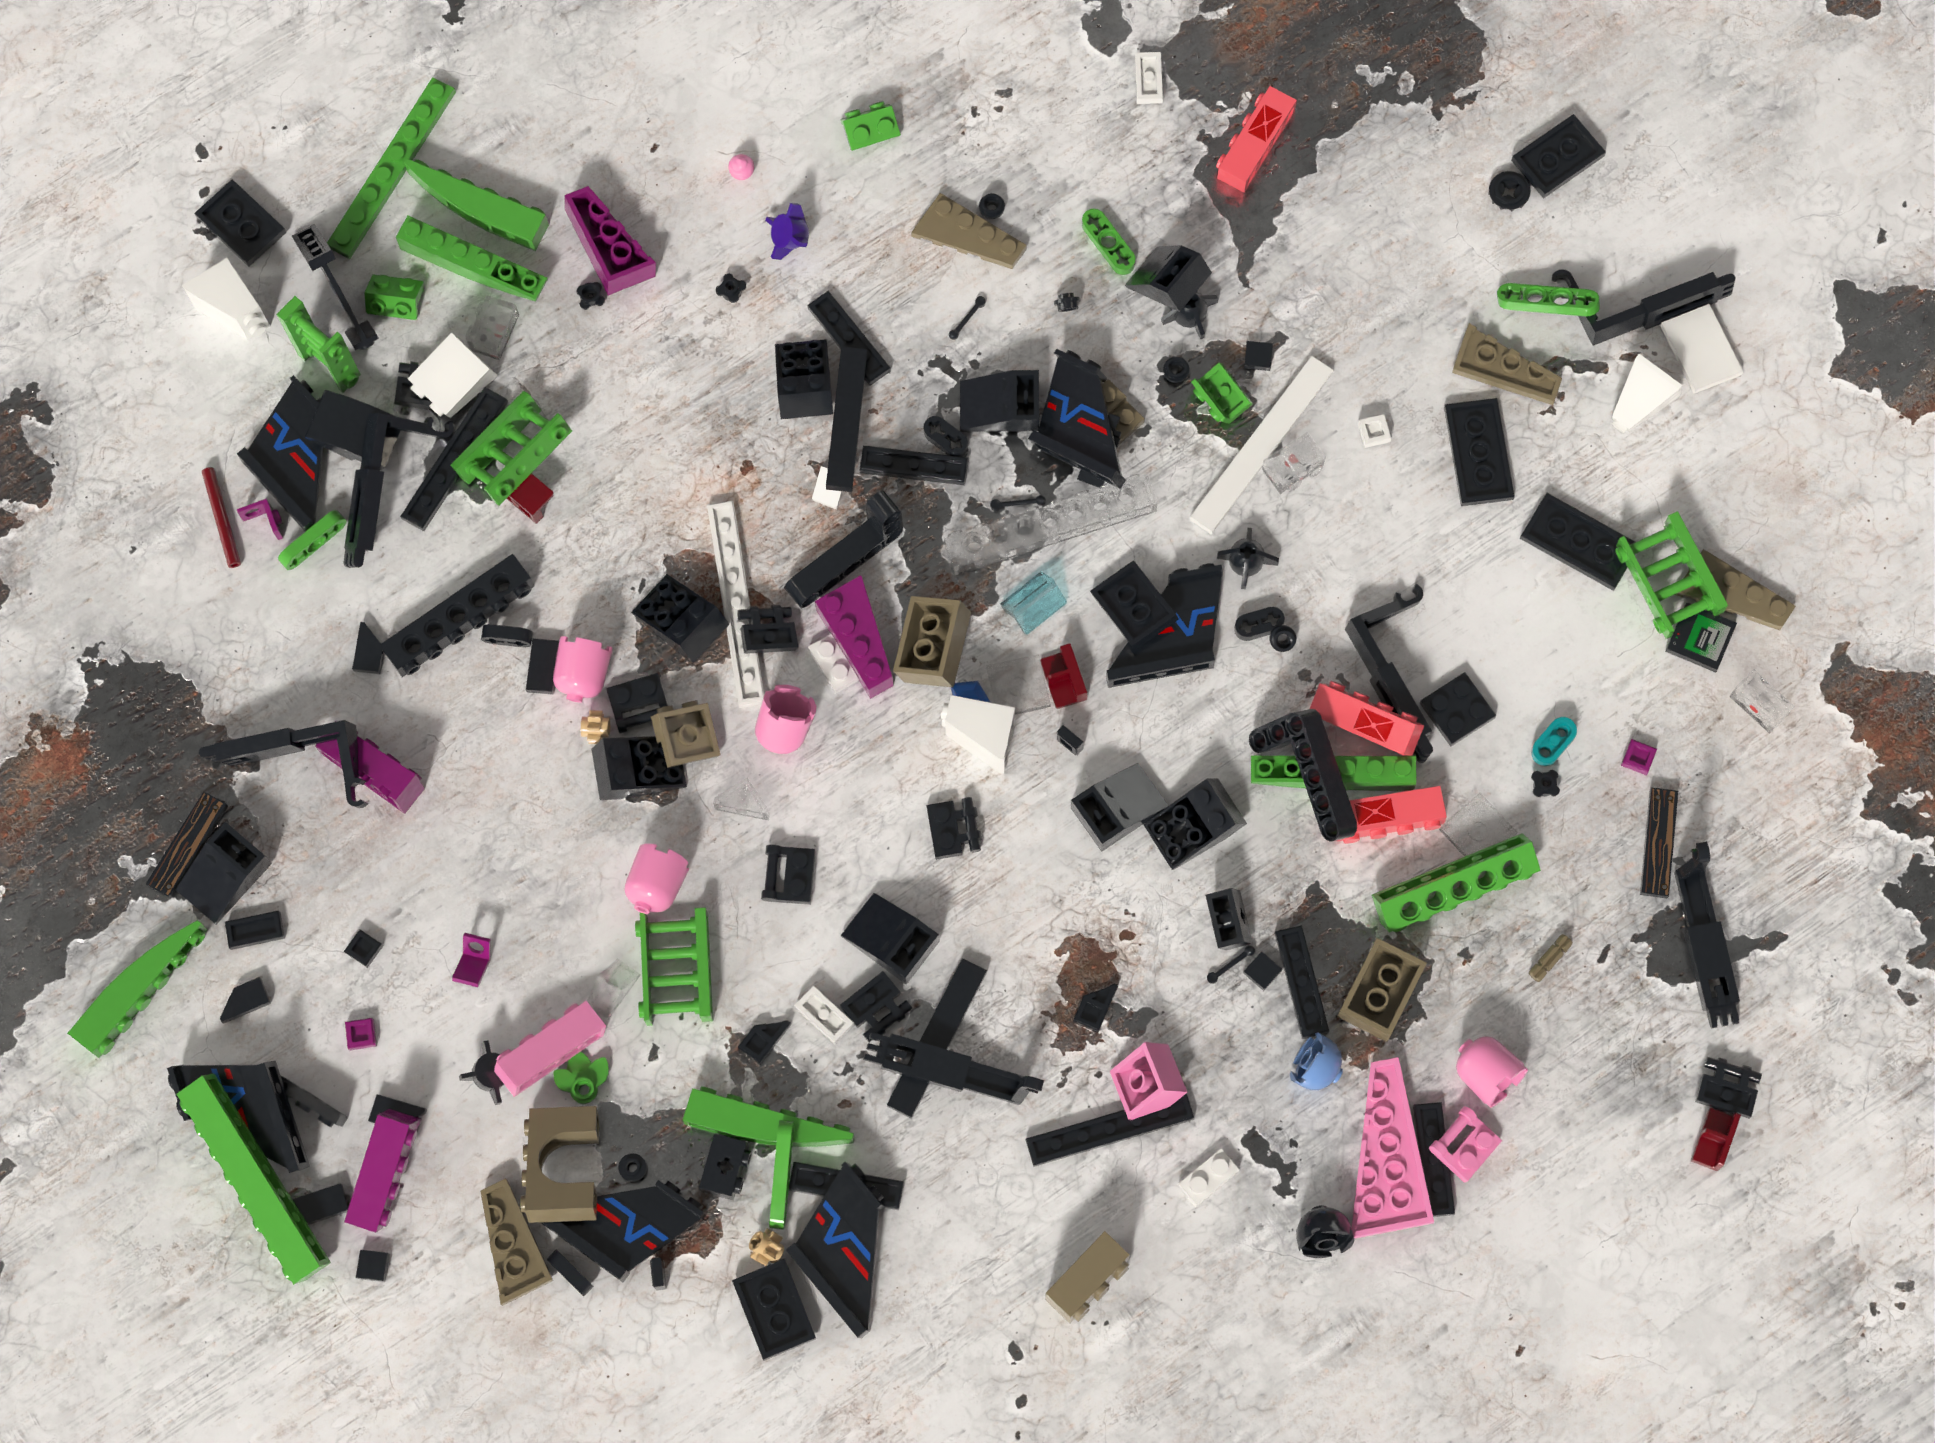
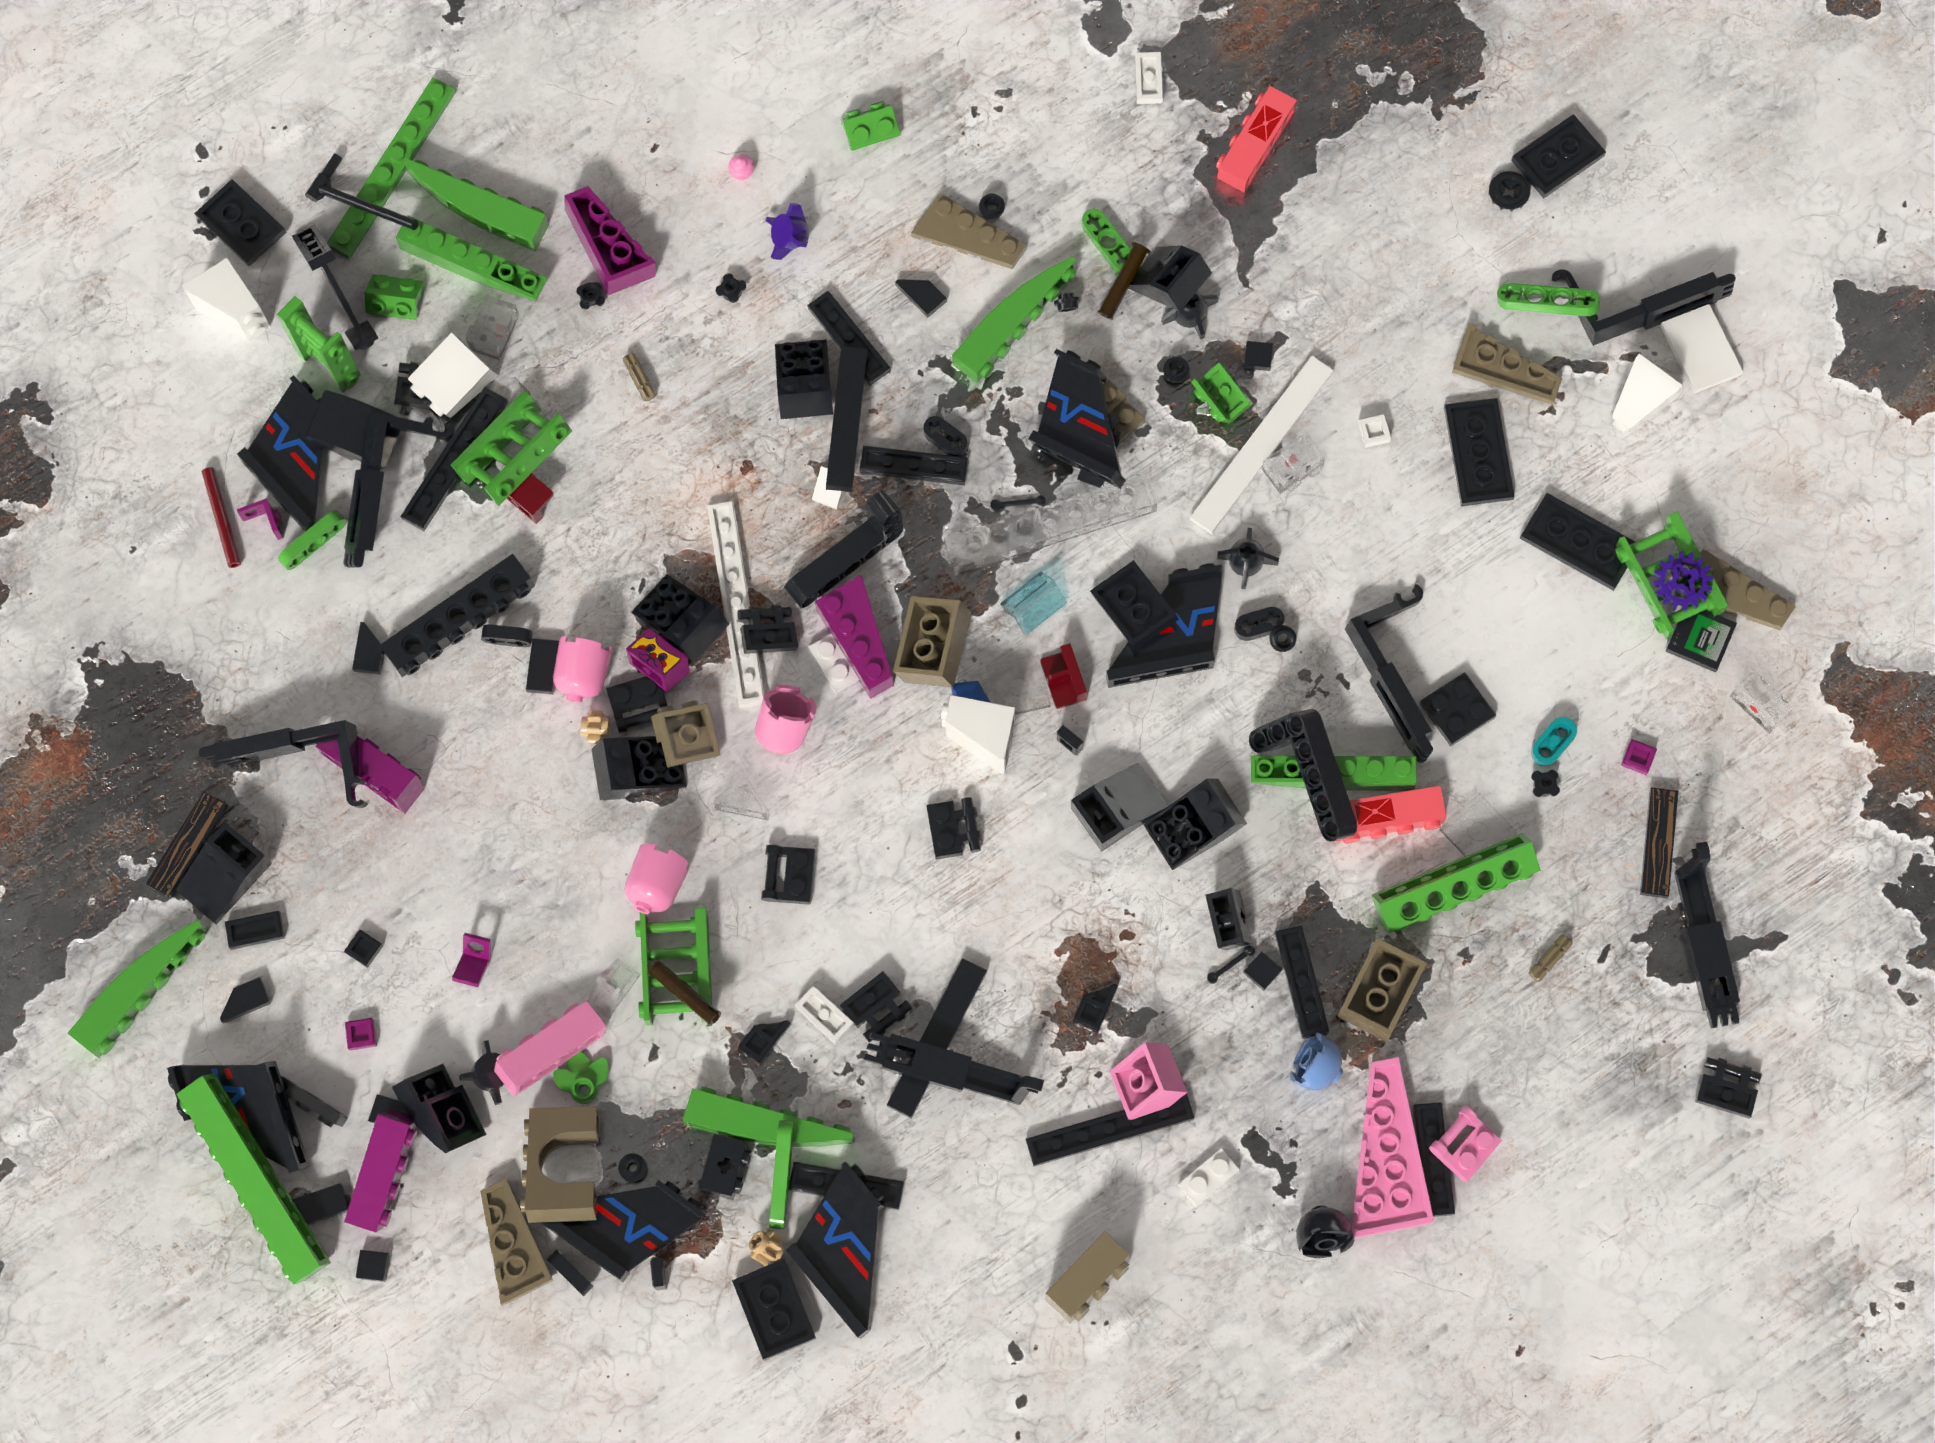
black slope [841,893,940,985] -> none
black hinge [949,296,986,340] -> none
black slope [960,370,1039,432] -> none
coral brick [1310,681,1424,756] -> none
bright pink cylinder [1456,1036,1528,1108] -> none
dark red panel [1691,1107,1741,1171] -> none
none -> black bar [305,153,419,230]
none -> black slope [392,1064,487,1153]
none -> dark tan axle [623,353,656,402]
none -> magenta brick [626,629,690,692]
none -> dark brown pin [647,959,721,1026]
none -> black tile [895,279,947,318]
none -> bright green slope [952,256,1077,383]
none -> dark brown pin [1098,242,1151,320]
none -> dark purple gear [1653,552,1713,612]

